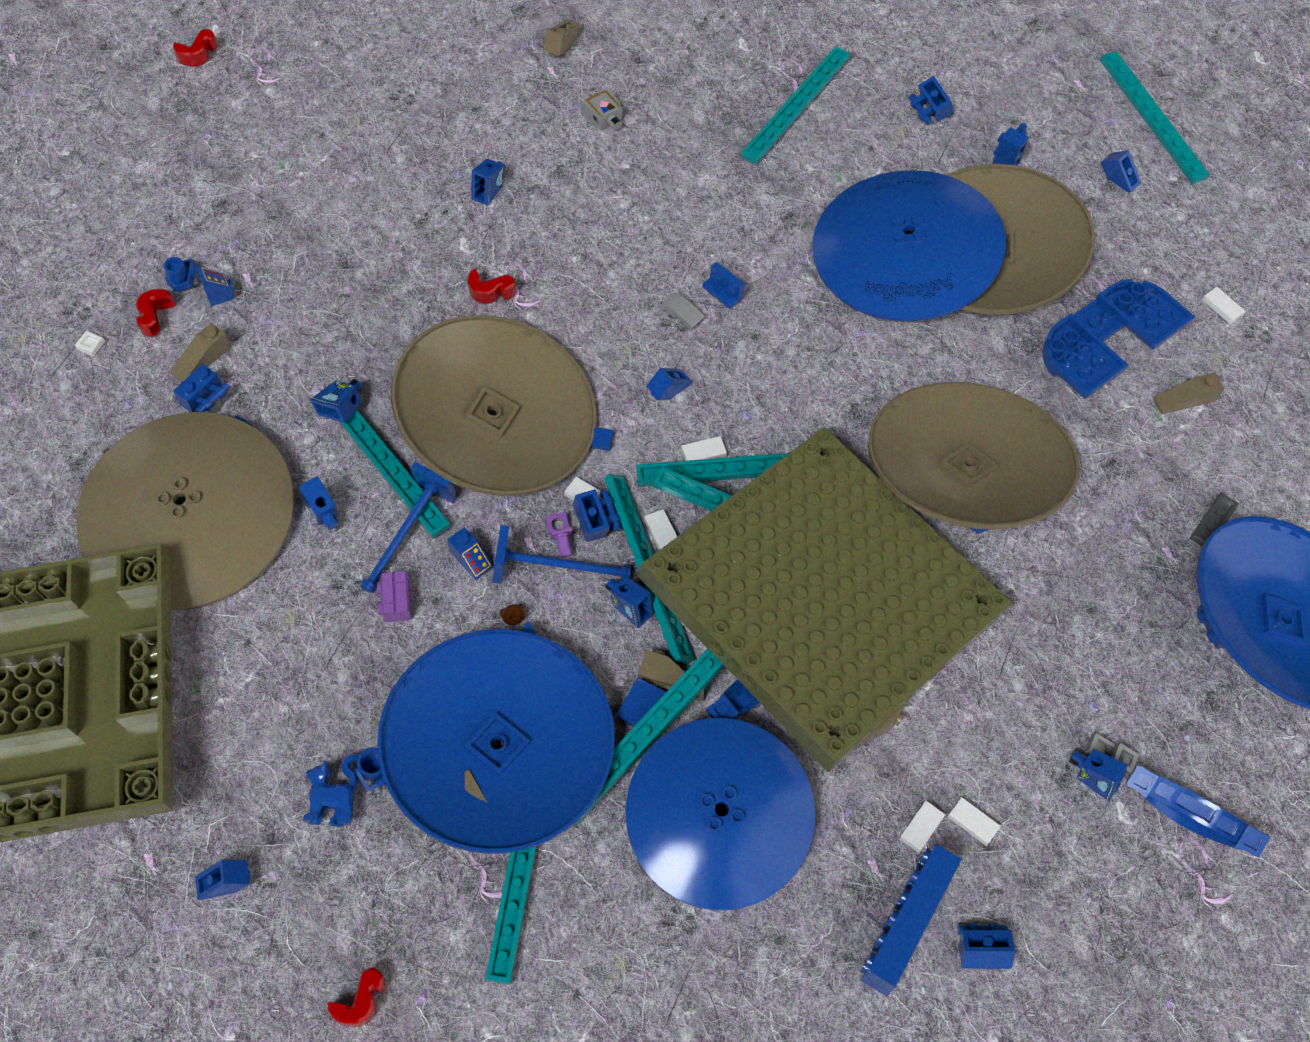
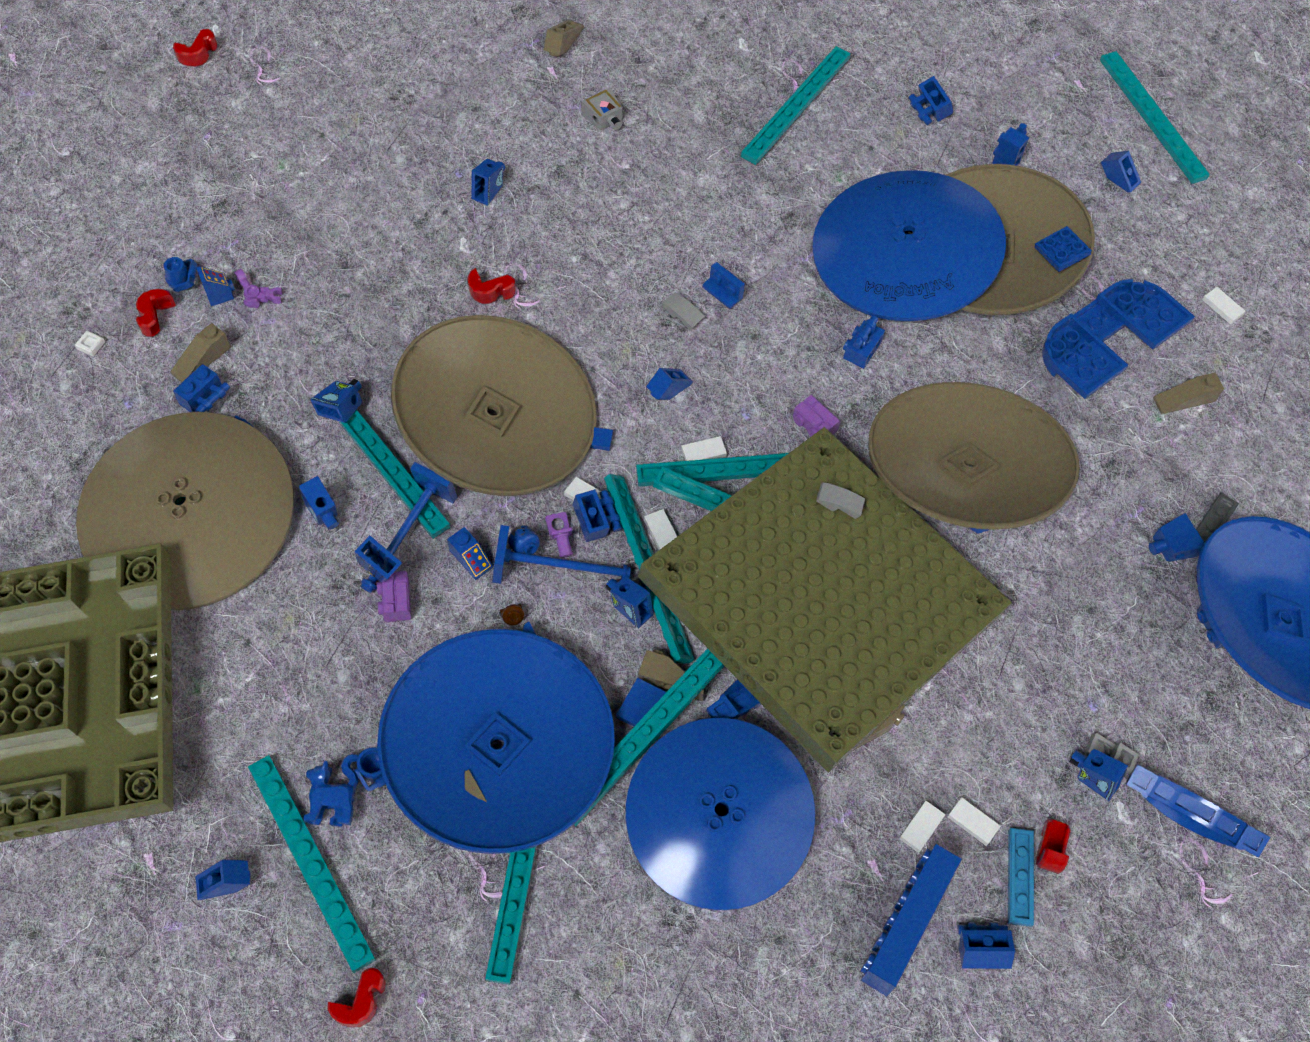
none -> medium lavender piece [234,269,282,308]
none -> teal plate [248,755,376,973]
none -> blue torso [354,535,402,583]
none -> blue head [508,525,540,555]
none -> medium lavender brick [793,395,841,437]
none -> light grey slope [816,482,865,519]
none -> blue brick [843,315,885,369]
none -> dark azure tile [1008,828,1034,927]
none -> blue tile [1035,226,1092,272]
none -> red animal [1036,818,1071,874]
none -> blue torso [1149,513,1204,562]

